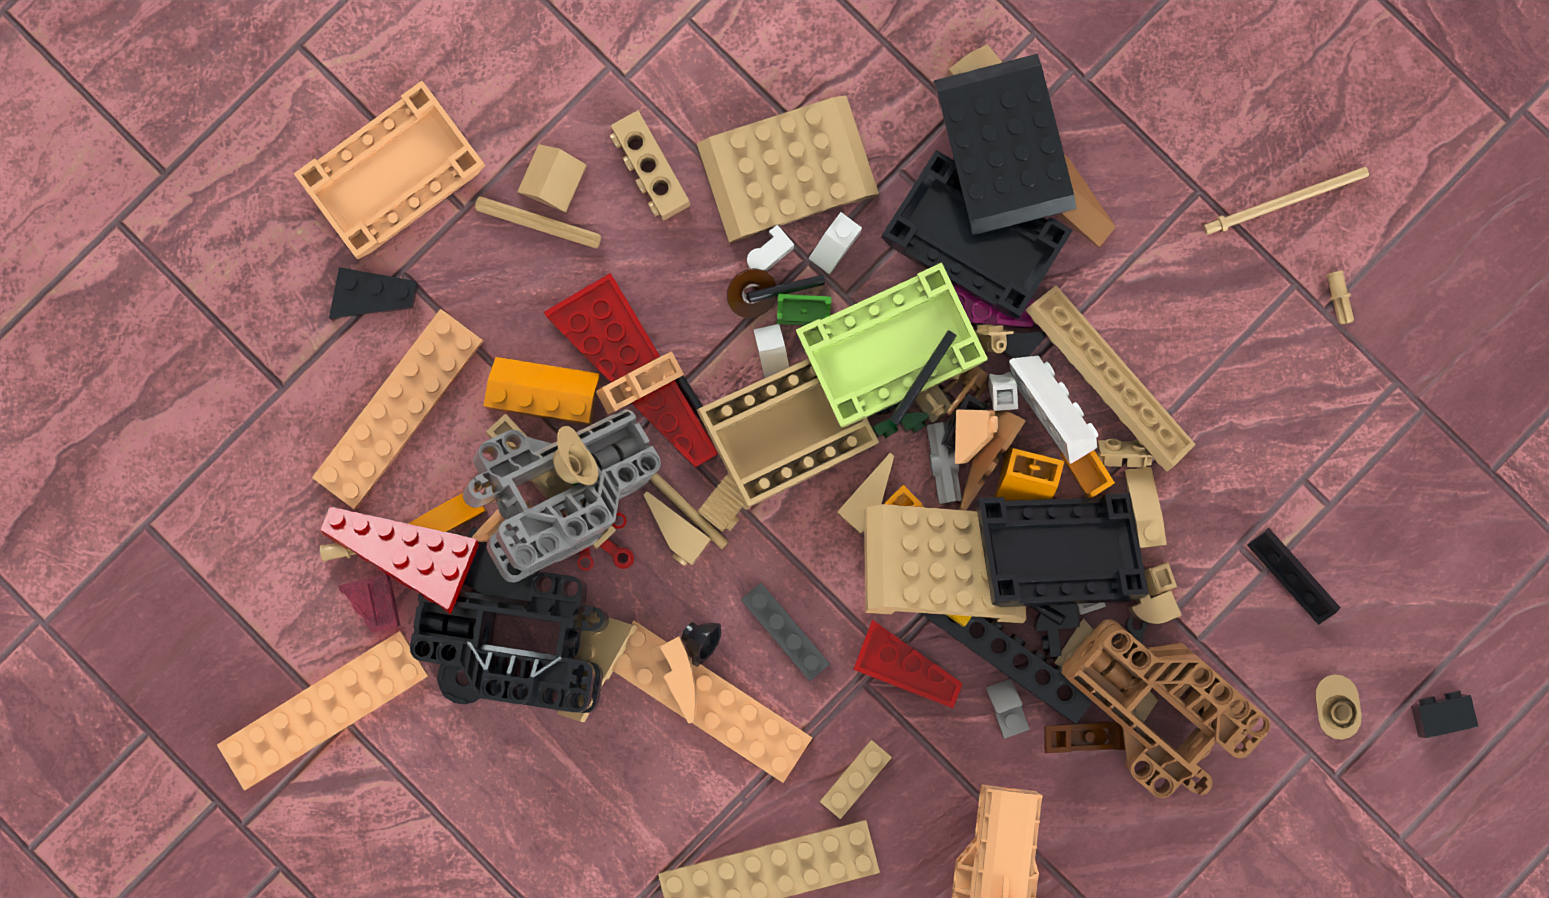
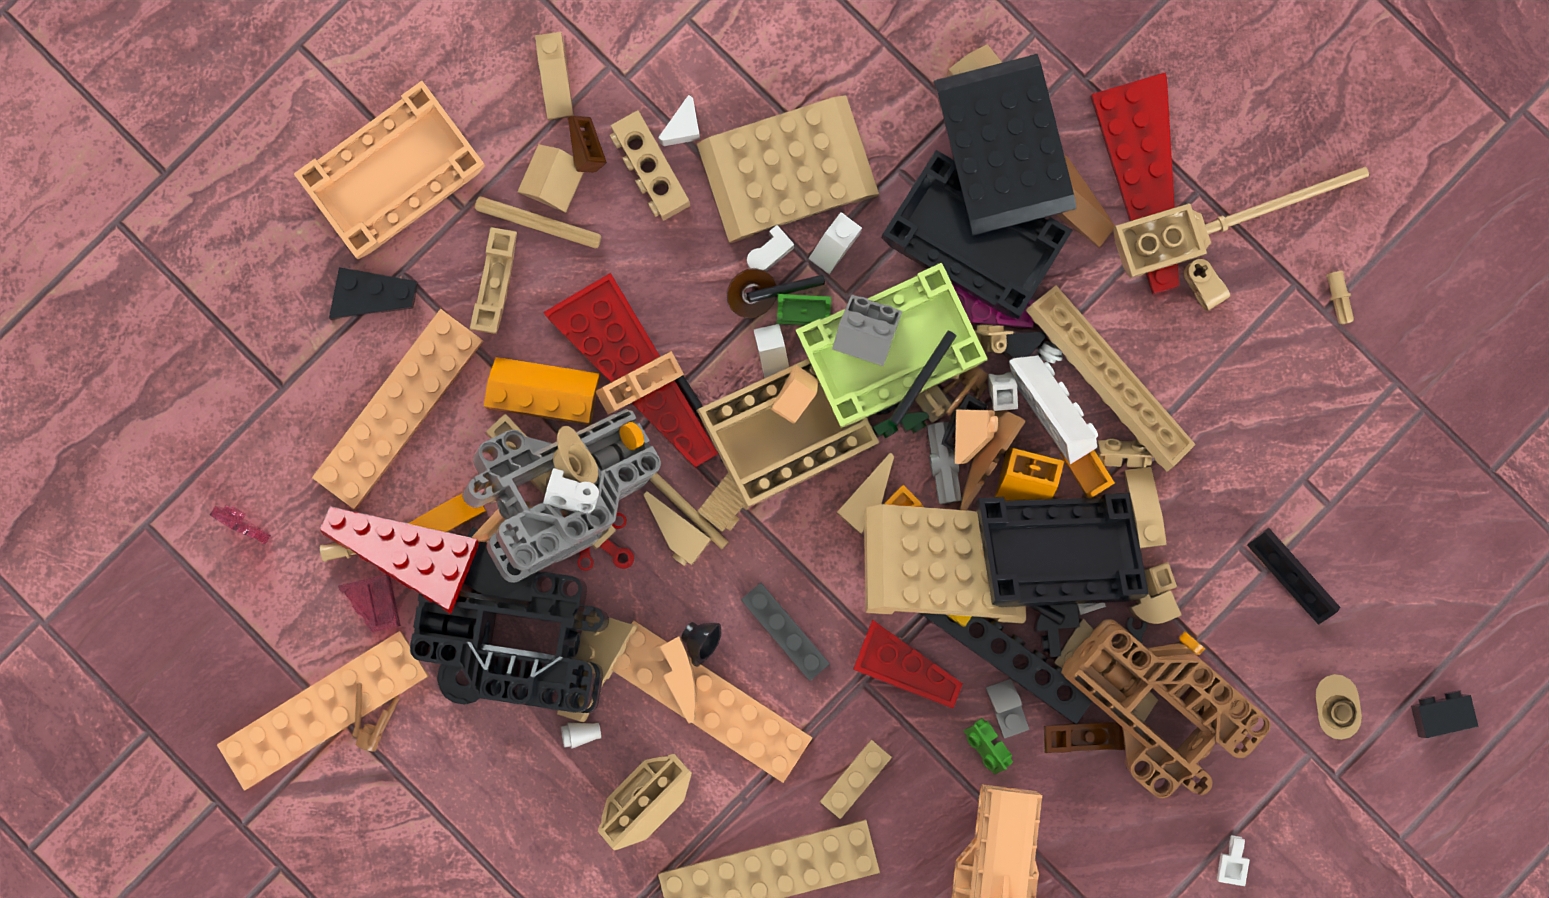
none -> clear pink wing [210,505,271,544]
none -> medium nougat plant [352,683,399,751]
none -> tan slope [470,227,517,334]
none -> tan slope [535,32,574,120]
none -> white leg [543,468,599,513]
none -> white cone [561,722,601,749]
none -> reddish brown slope [568,116,607,173]
none -> tan wedge [598,754,692,850]
none -> light orange tile [619,422,644,450]
none -> white slope [658,95,700,146]
none -> light nougat slope [771,365,818,424]
none -> light grey slope [832,295,902,366]
none -> bright green hinge [963,718,1013,774]
none -> white plate [1037,341,1063,363]
none -> red wing [1090,72,1179,294]
none -> tan slope [1113,204,1211,278]
none -> light orange tile [1179,631,1205,656]
none -> tan piece [1183,259,1230,311]
none -> white plate [1216,835,1250,886]

